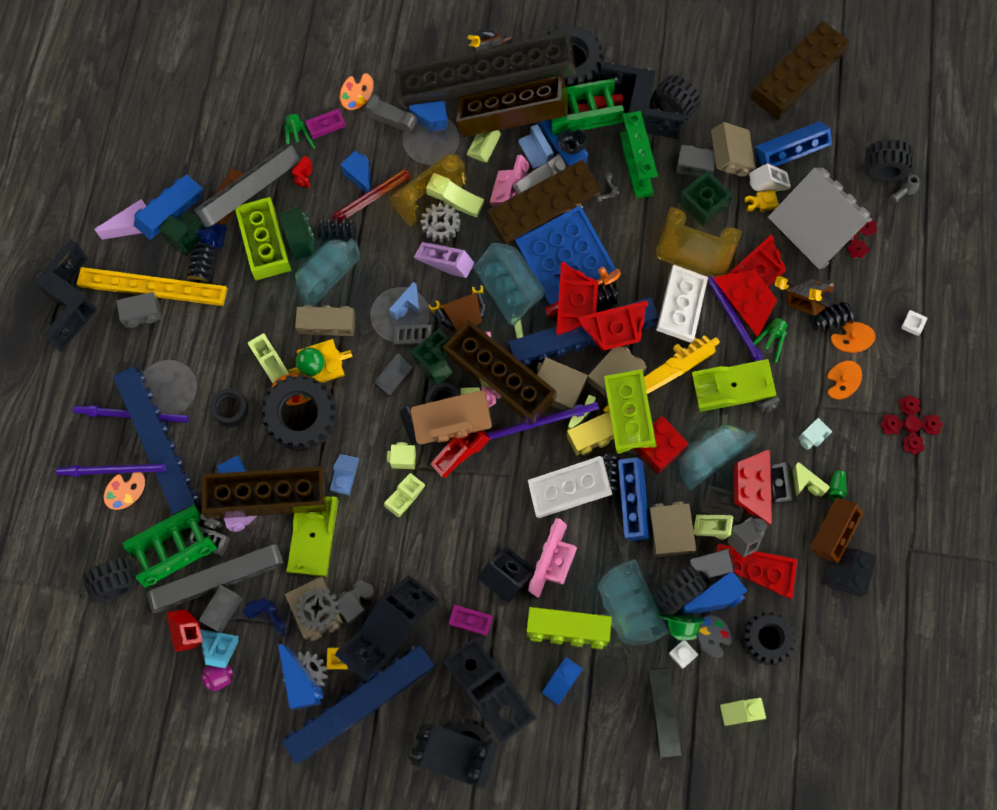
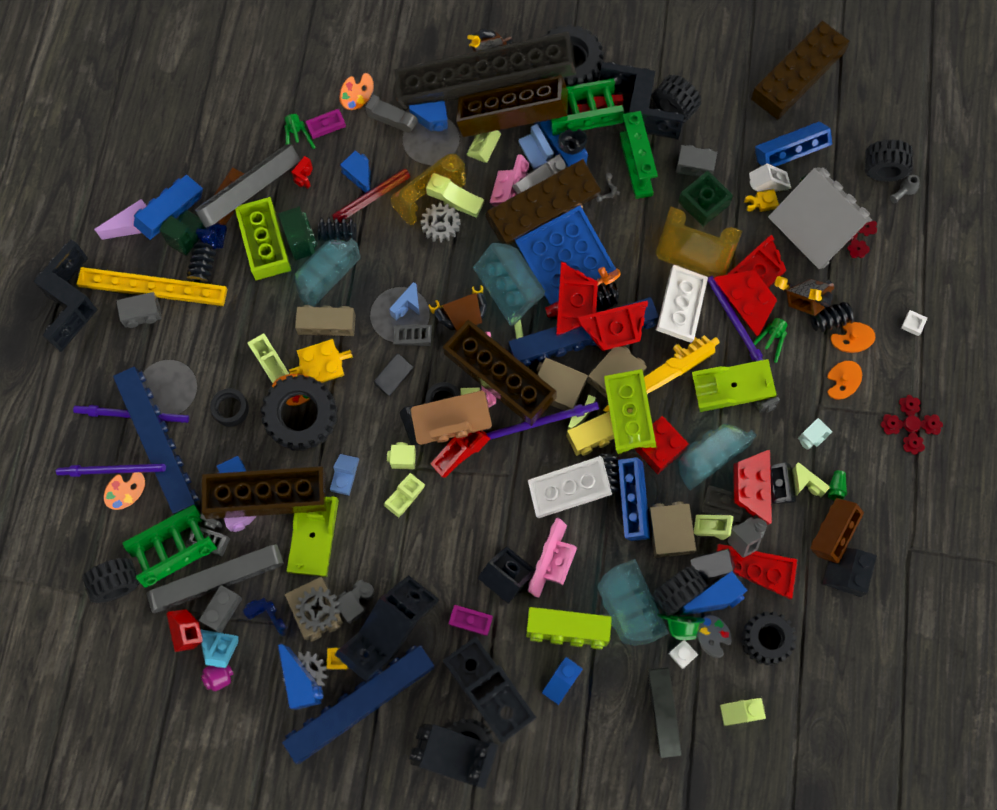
green hair [295,347,325,376] -> none
clear green brick [410,329,452,385] -> none
lavender slope [414,242,474,278] -> none
dark tan brick [711,122,756,177] -> none

